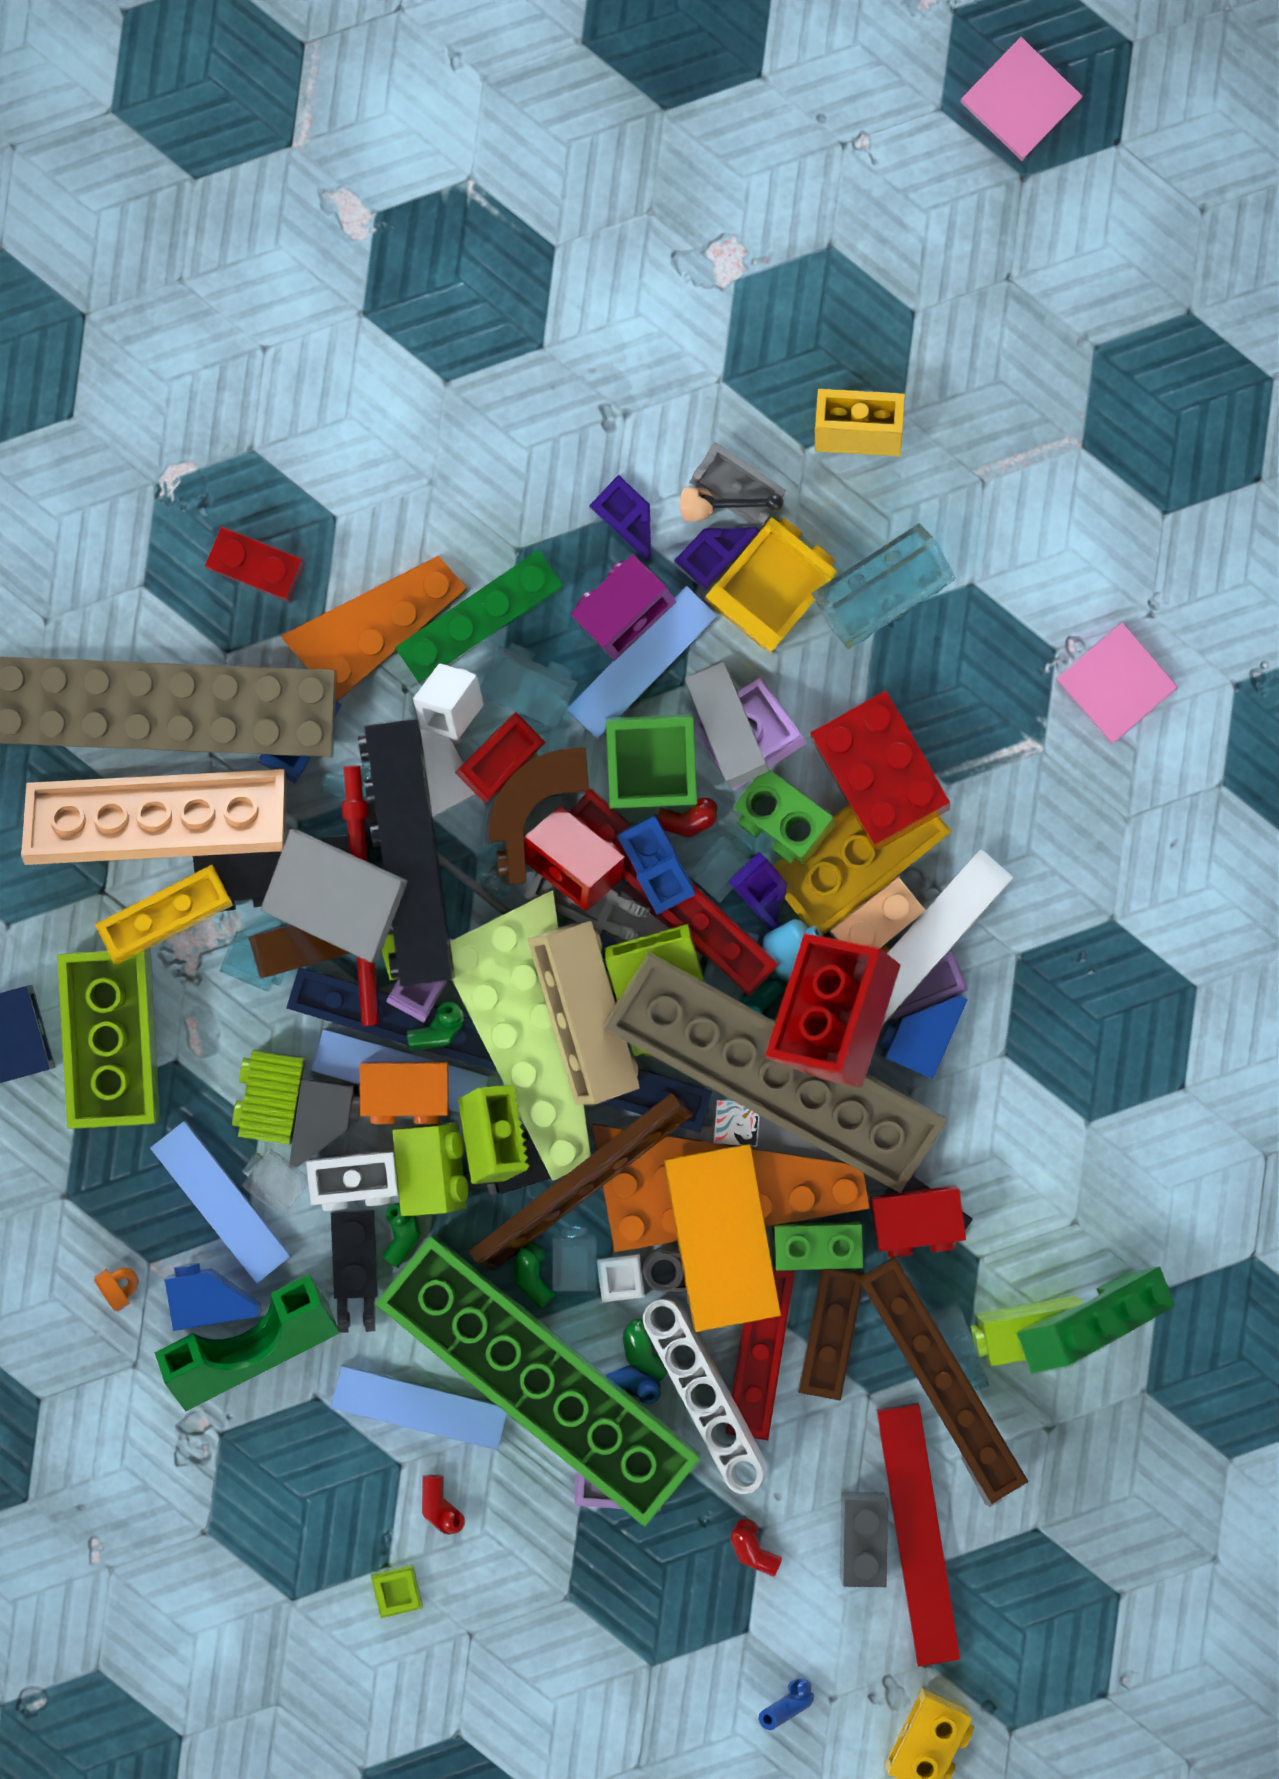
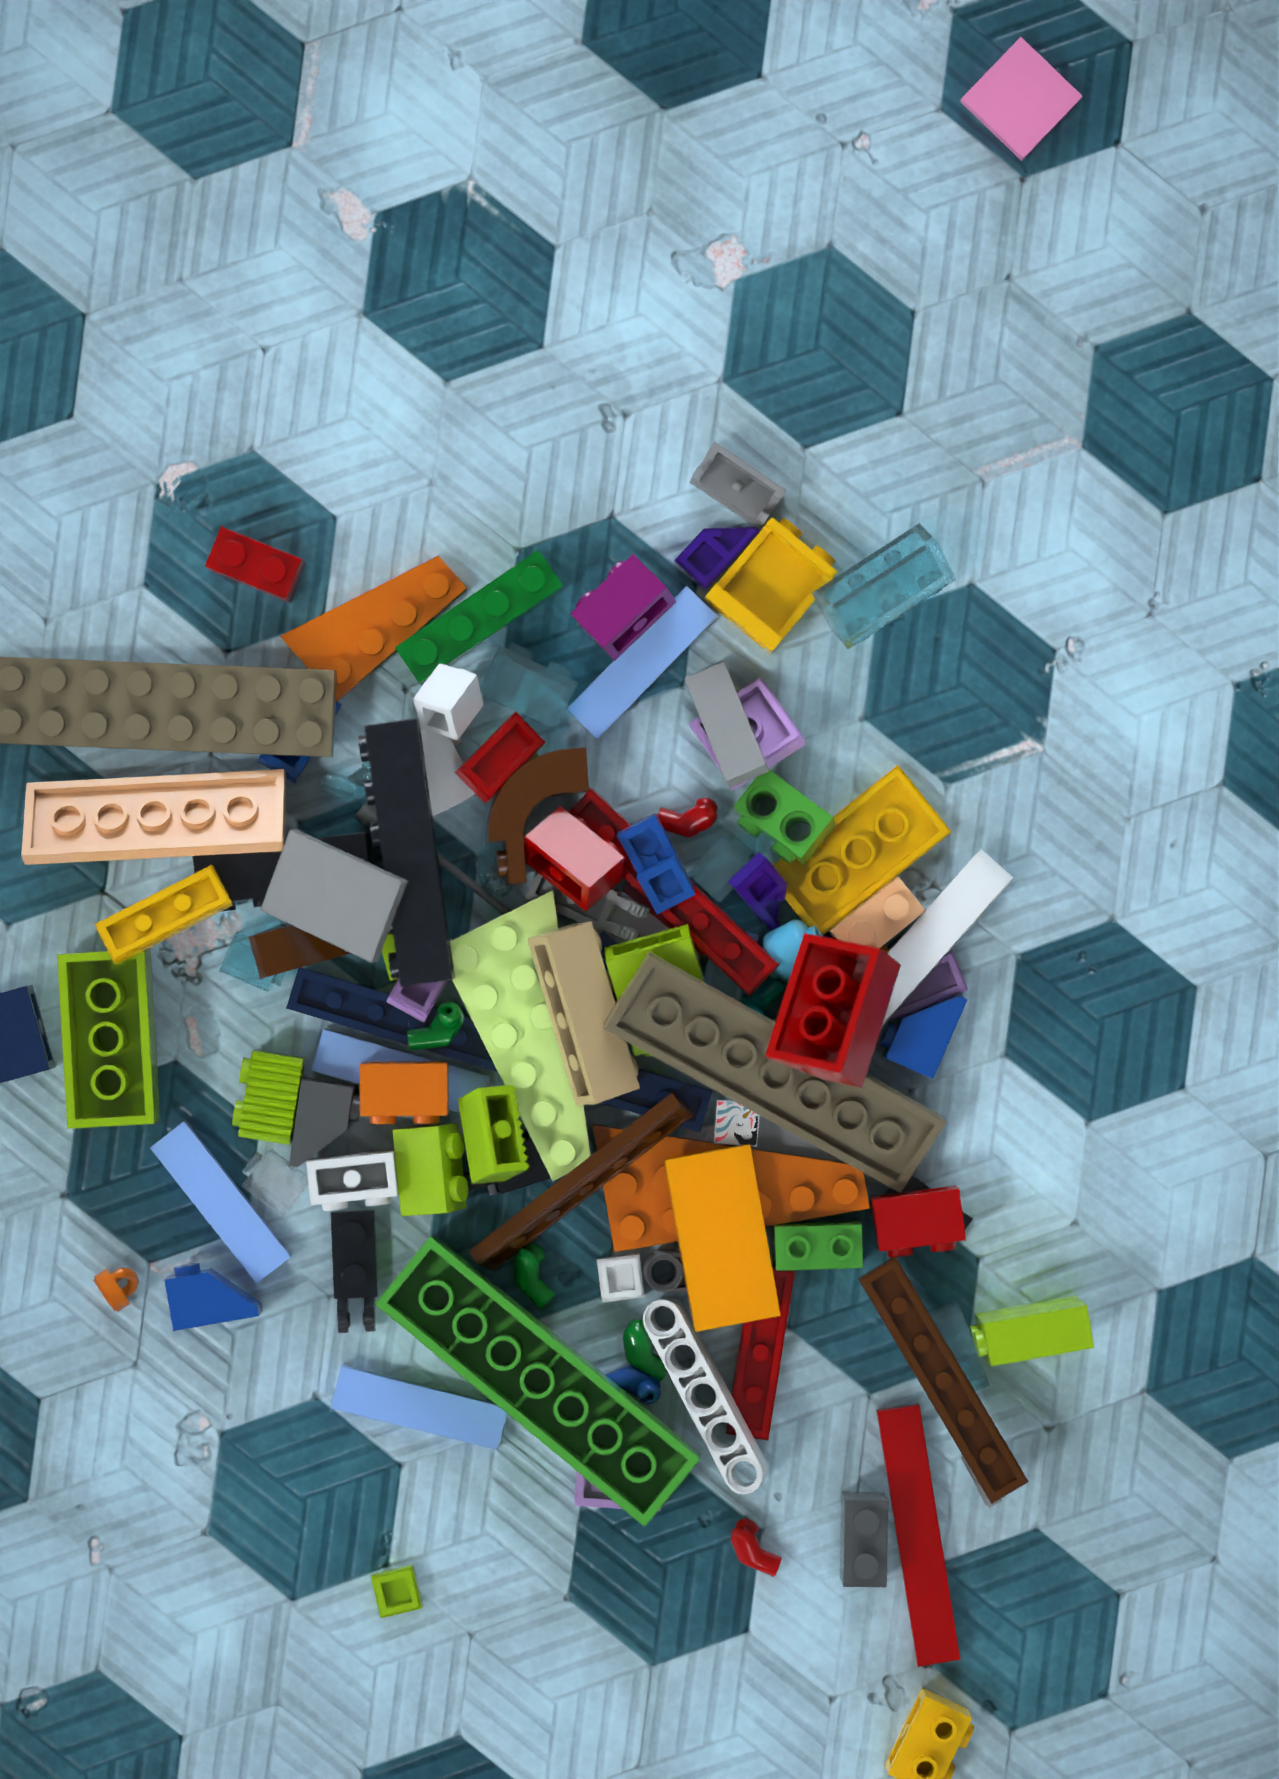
green arch [154,1274,340,1412] -> none
red bar [341,765,379,1026] -> none
green arm [382,1203,421,1268] -> none
red arm [422,1475,465,1535] -> none
clear light blue brick [553,1227,596,1291] -> none
dark purple tile [589,474,651,561] -> none
bright green piece [605,714,697,808] -> none
hinge [680,487,784,522] -> none
blue arm [758,1679,814,1730] -> none
reddish brown tile [798,1269,865,1401] -> none
red brick [810,690,950,851] -> none
yellow brick [815,389,905,457] -> none
green arch [1016,1266,1175,1374] -> none
bright pink tile [1055,622,1178,744] -> none

